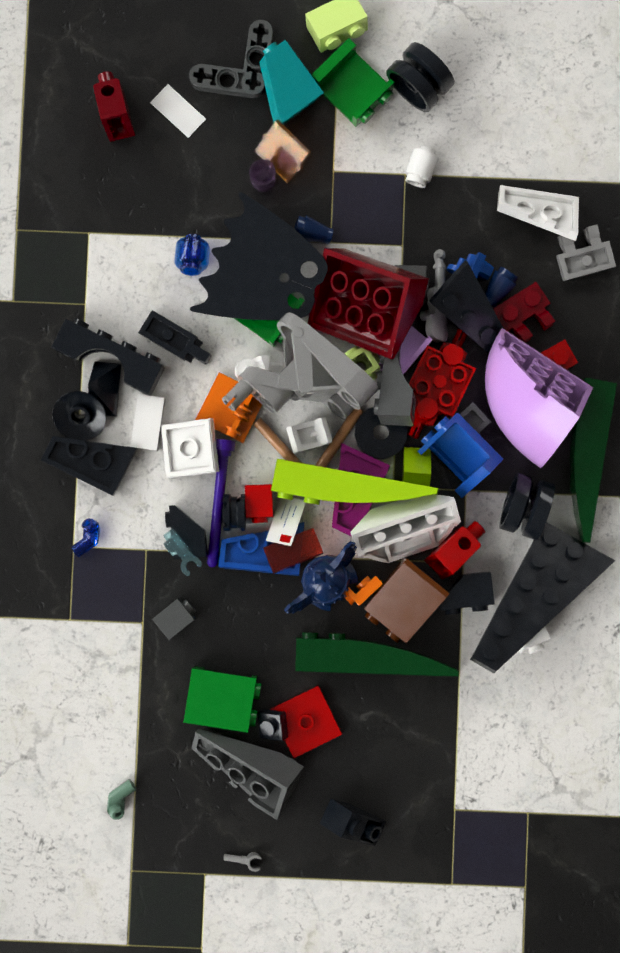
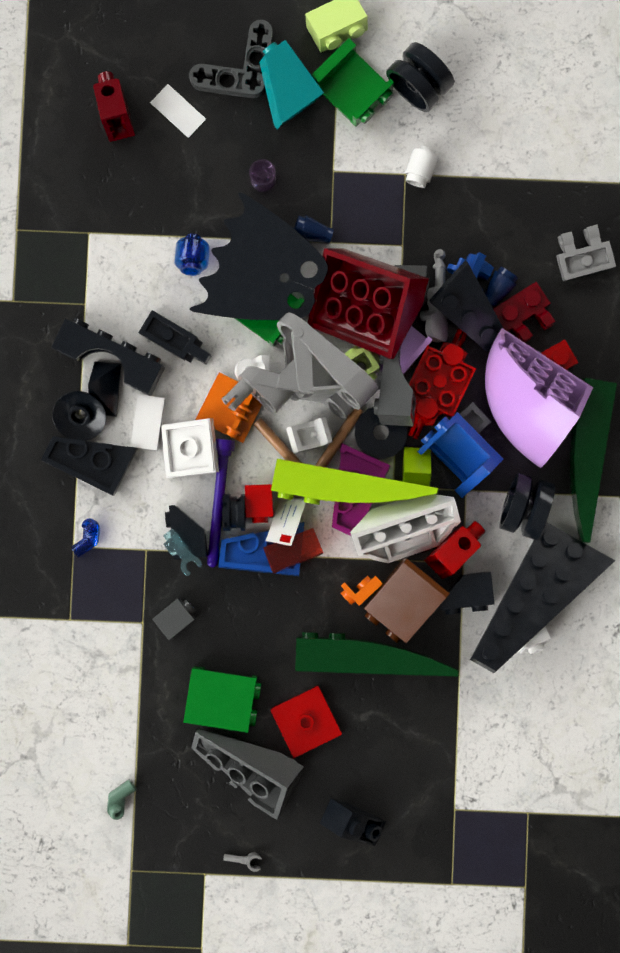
clear orange piece [255,119,311,183] -> none
black plate [257,709,288,741] -> none
dark blue helmet [284,541,358,614] -> none
white wing [497,185,579,241] -> none

